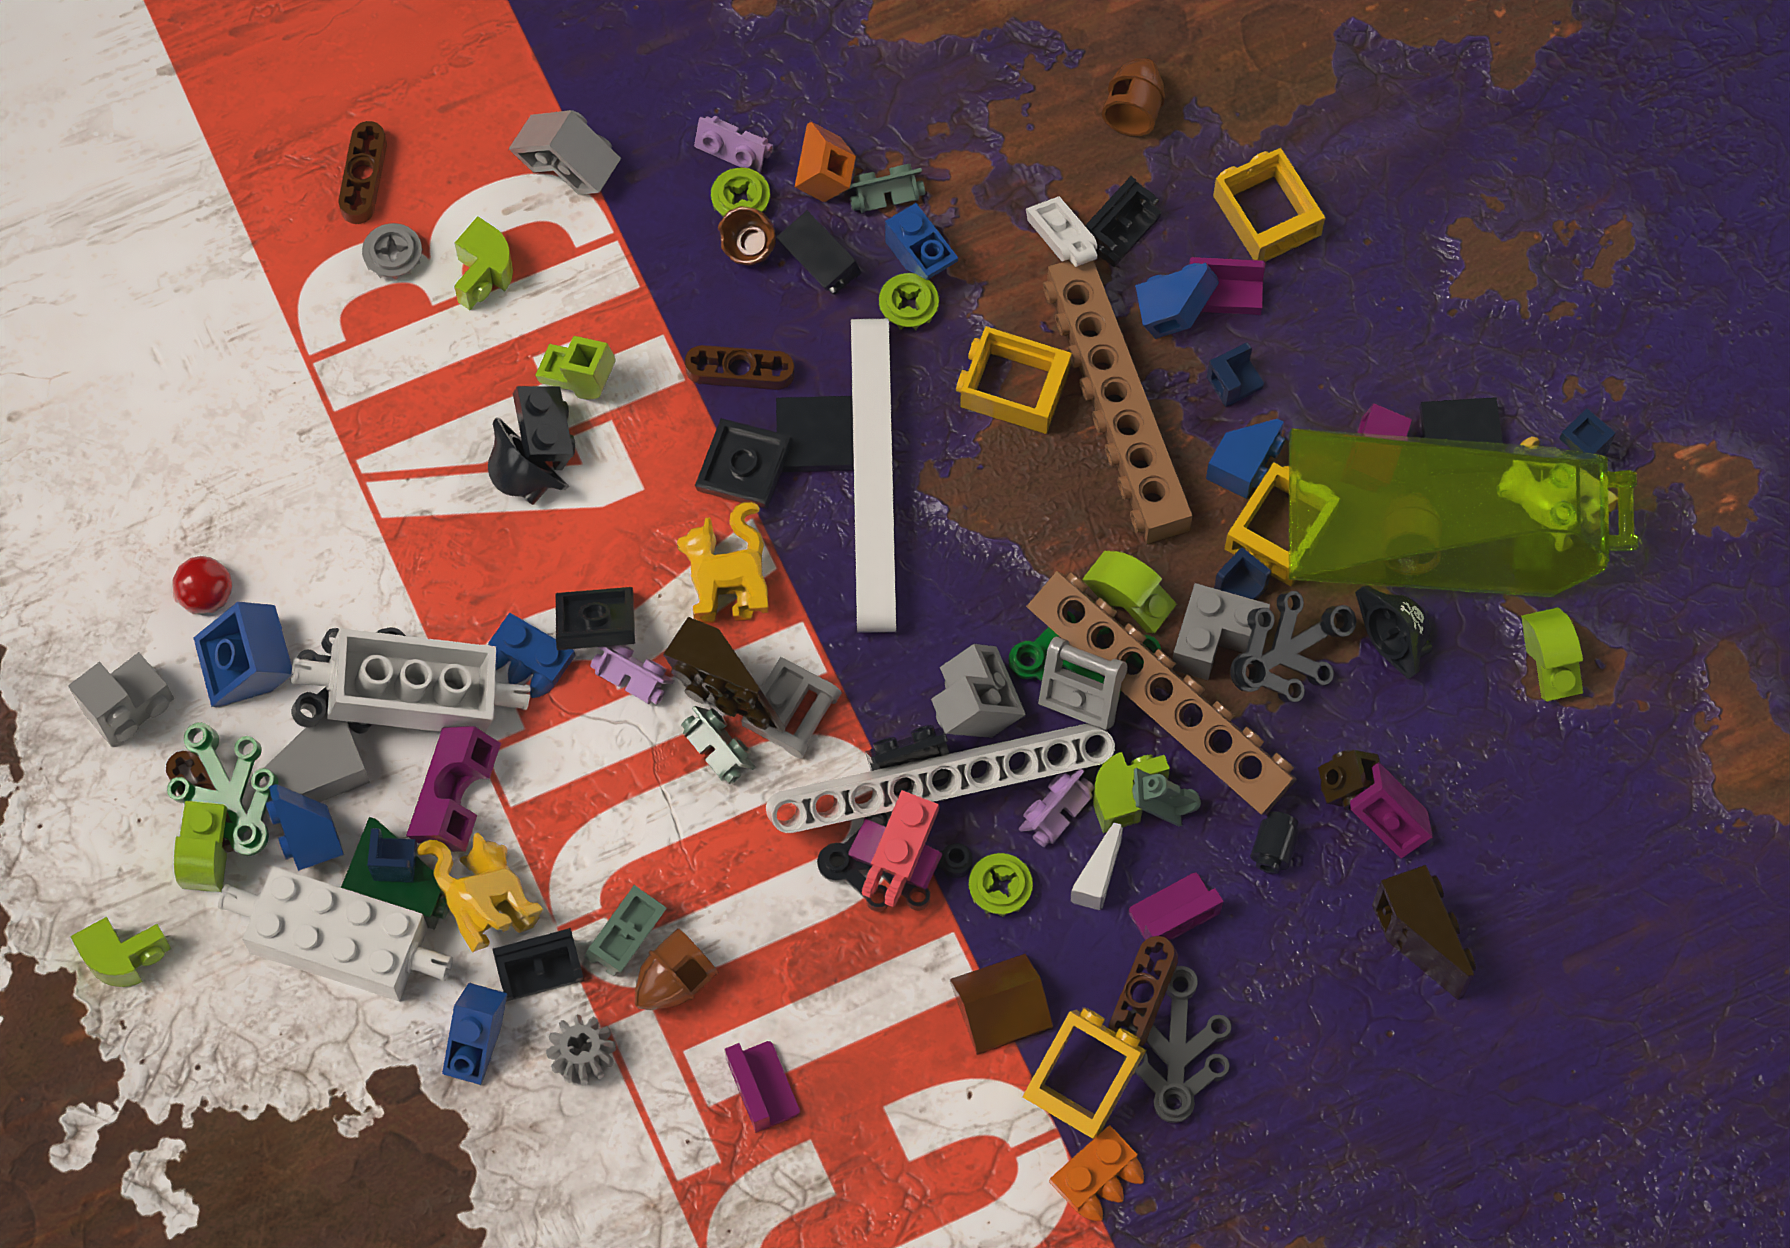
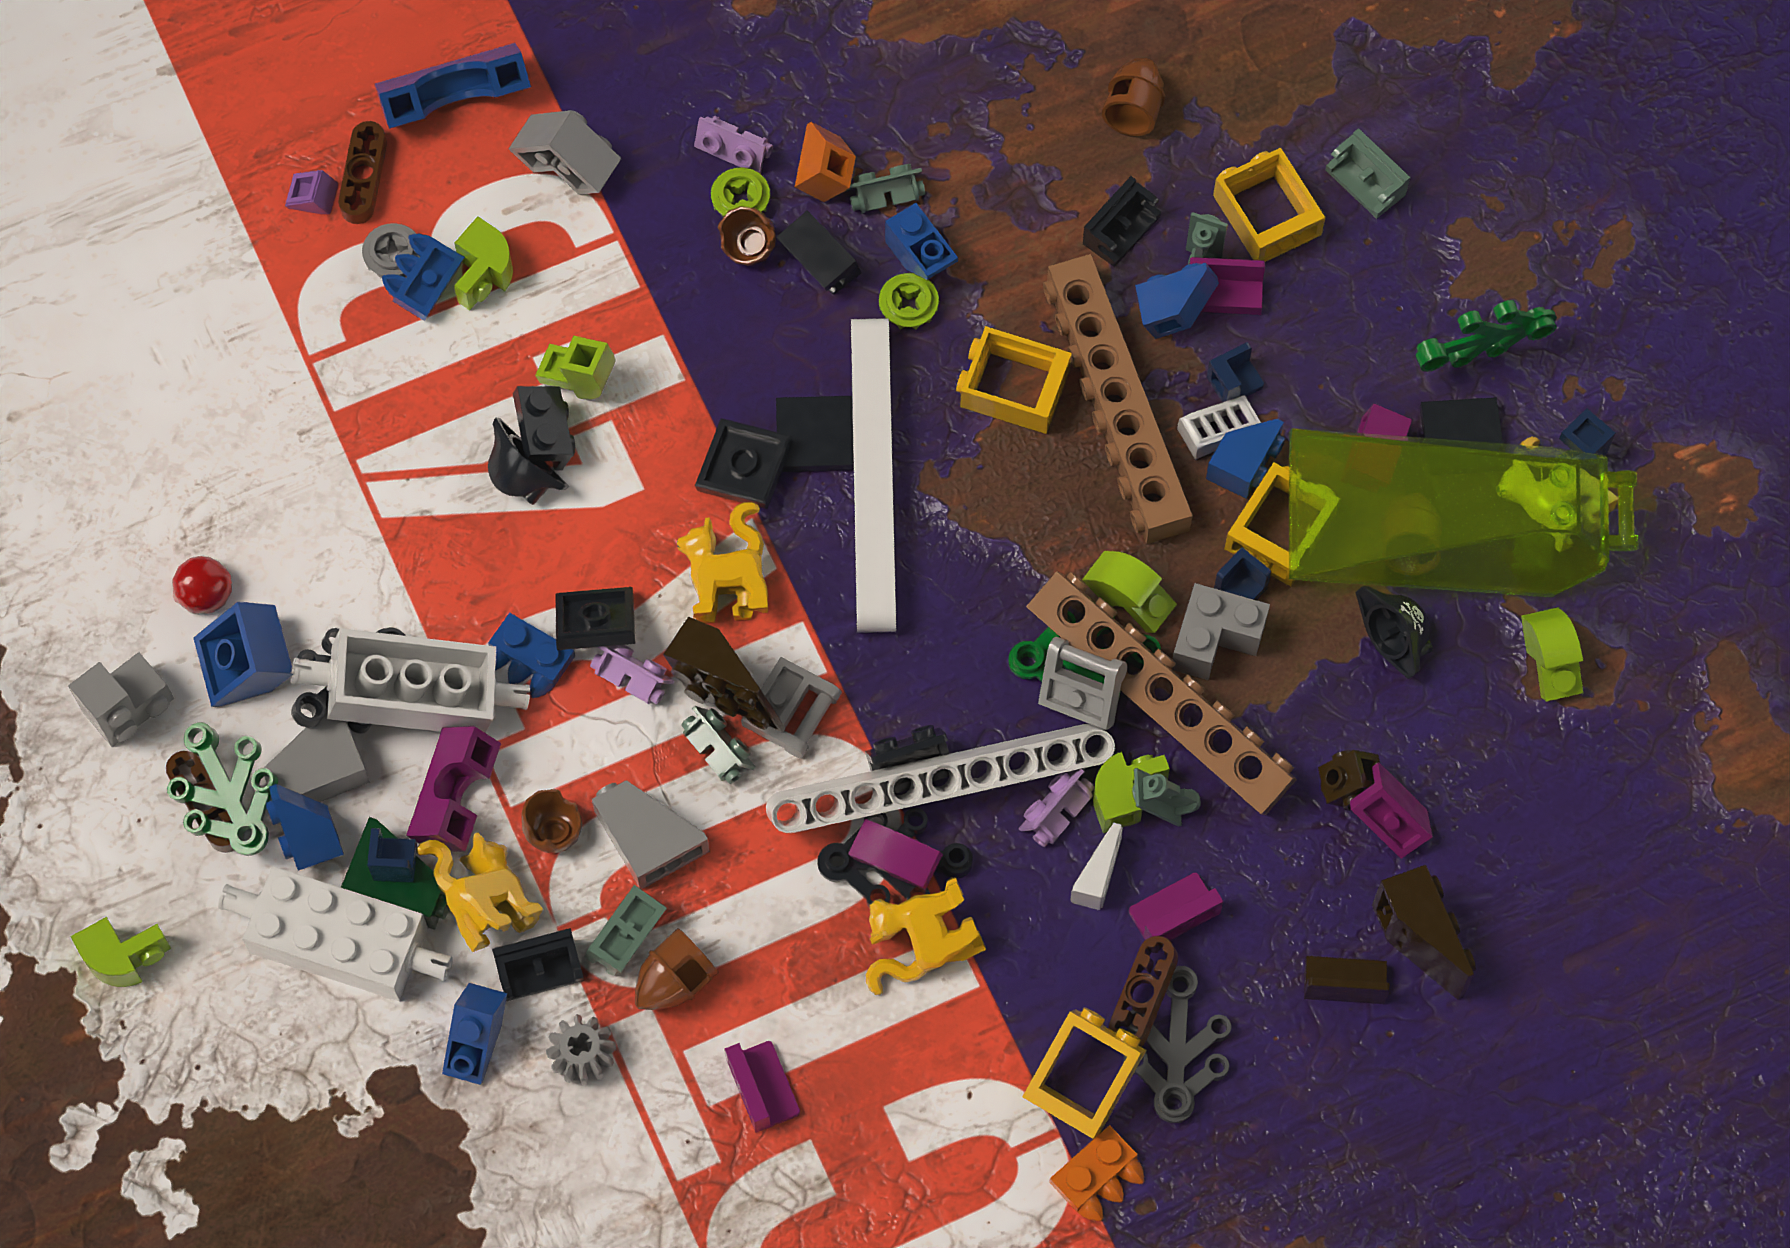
lime brick [174,801,227,893] -> none
reddish brown beam [685,345,794,390] -> none
coral hinge [861,790,940,907] -> none
light grey brick [931,644,1026,738] -> none
reddish brown slope [950,954,1053,1055] -> none
lime gear [969,853,1033,917] -> none
white hinge [1026,196,1097,267] -> none
black plant [1230,591,1356,702] -> none
black brick [1250,811,1299,874] -> none
none -> medium lavender slope [285,170,338,214]
none -> blue arch [375,43,531,129]
none -> blue plate [382,234,465,321]
none -> dark orange hair [521,789,583,853]
none -> light grey slope [592,780,710,890]
none -> yellow animal [866,877,986,995]
none -> white slope [1177,395,1261,460]
none -> sand green hinge [1186,212,1228,265]
none -> dark brown panel [1304,956,1390,1004]
none -> sand green hinge [1325,128,1410,219]
none -> green plant [1415,300,1557,372]

